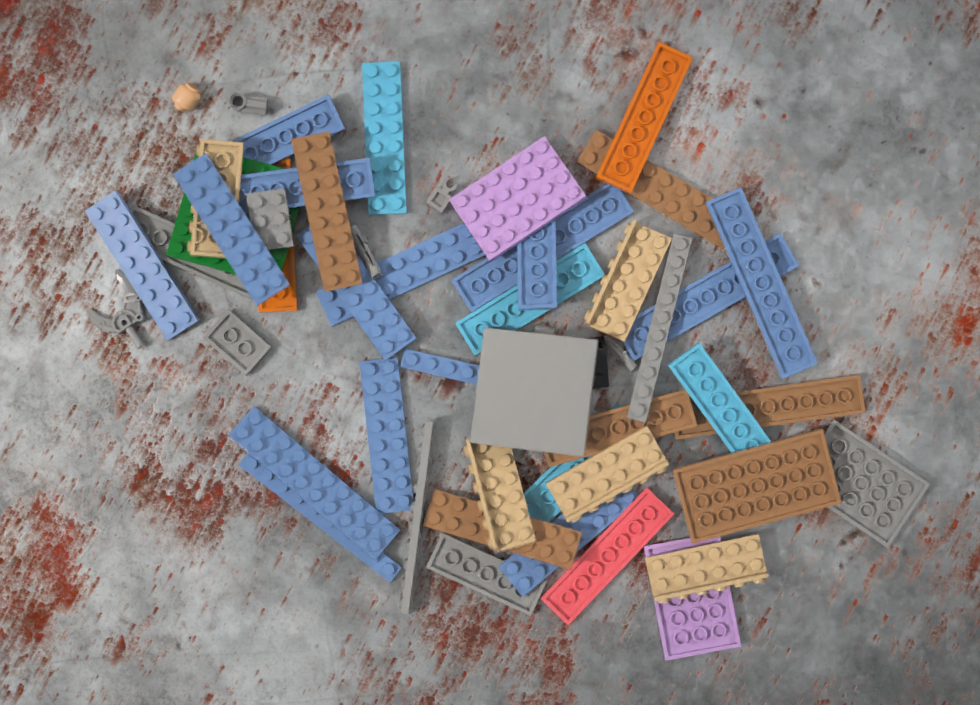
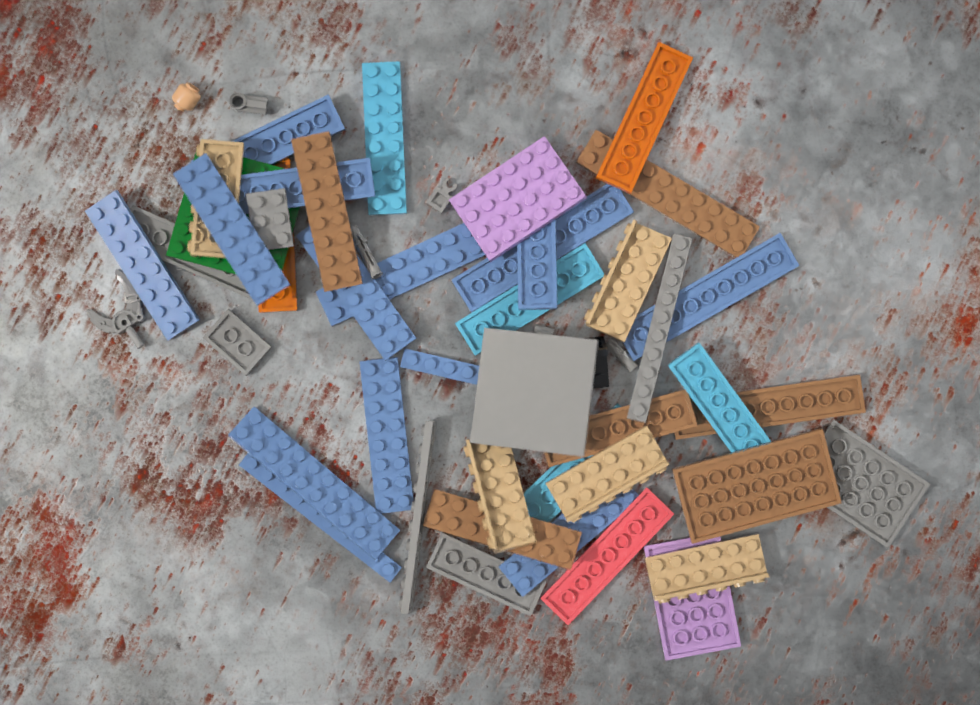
medium blue plate [705,187,818,379] -> none

